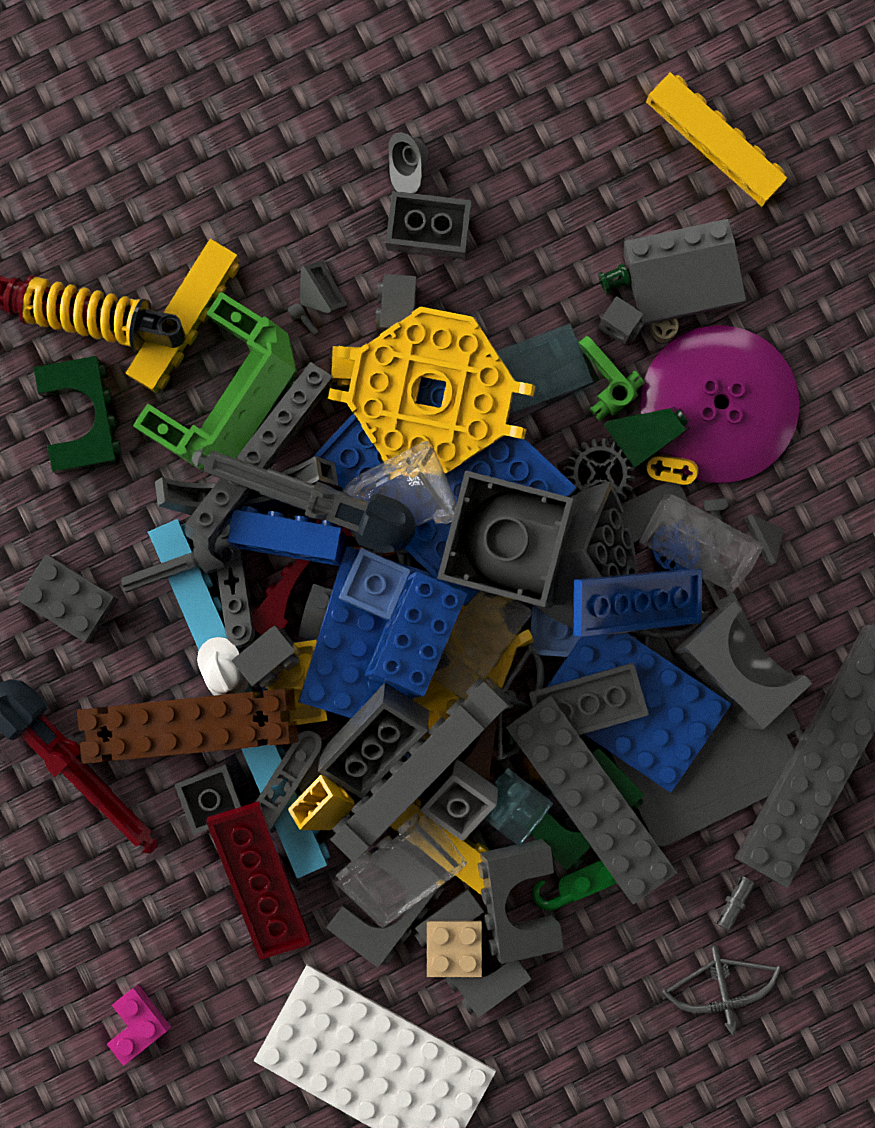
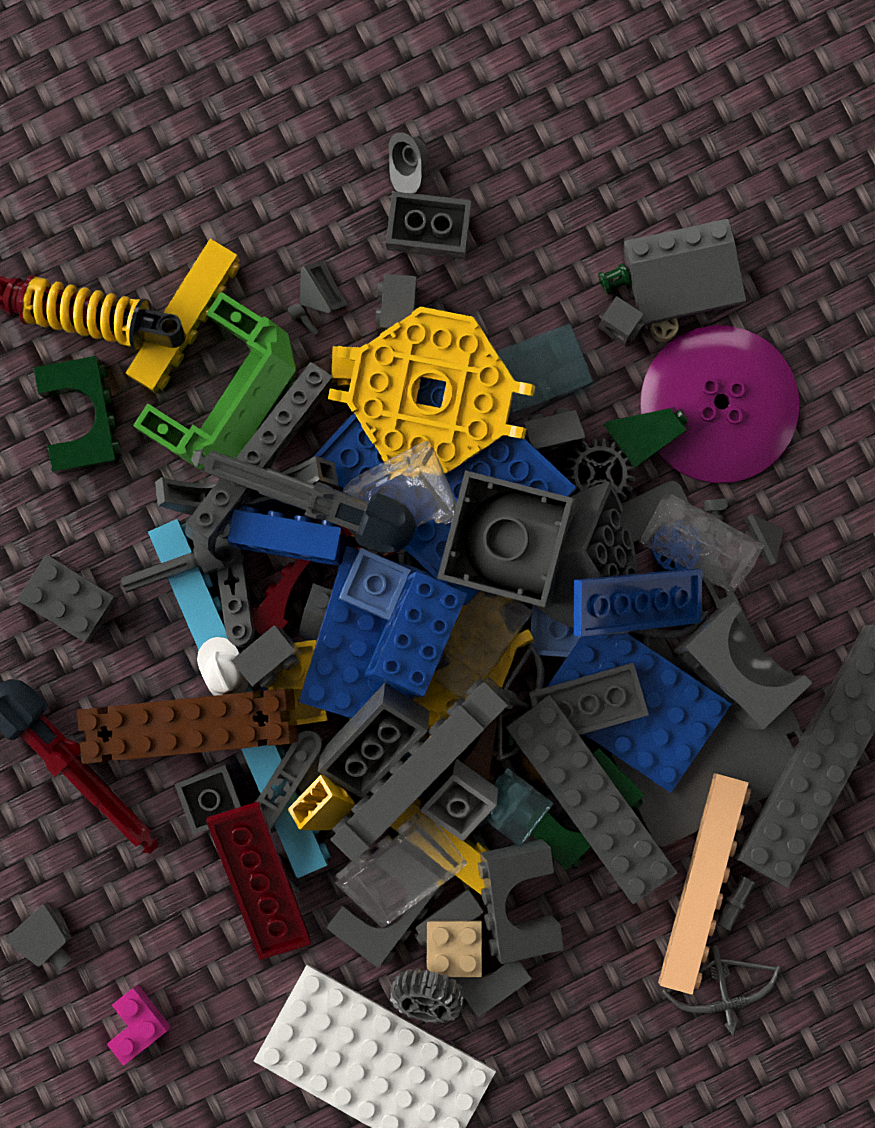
green plate [532,860,617,911] -> none
bright green piece [578,336,645,422] -> none
yellow brick [646,72,787,207] -> none
yellow beam [647,454,698,485] -> none
none -> dark grey torso [4,902,72,970]
none -> dark grey gear [390,968,464,1024]
none -> dark grey slope [523,408,585,454]
none -> light nougat brick [658,773,751,995]

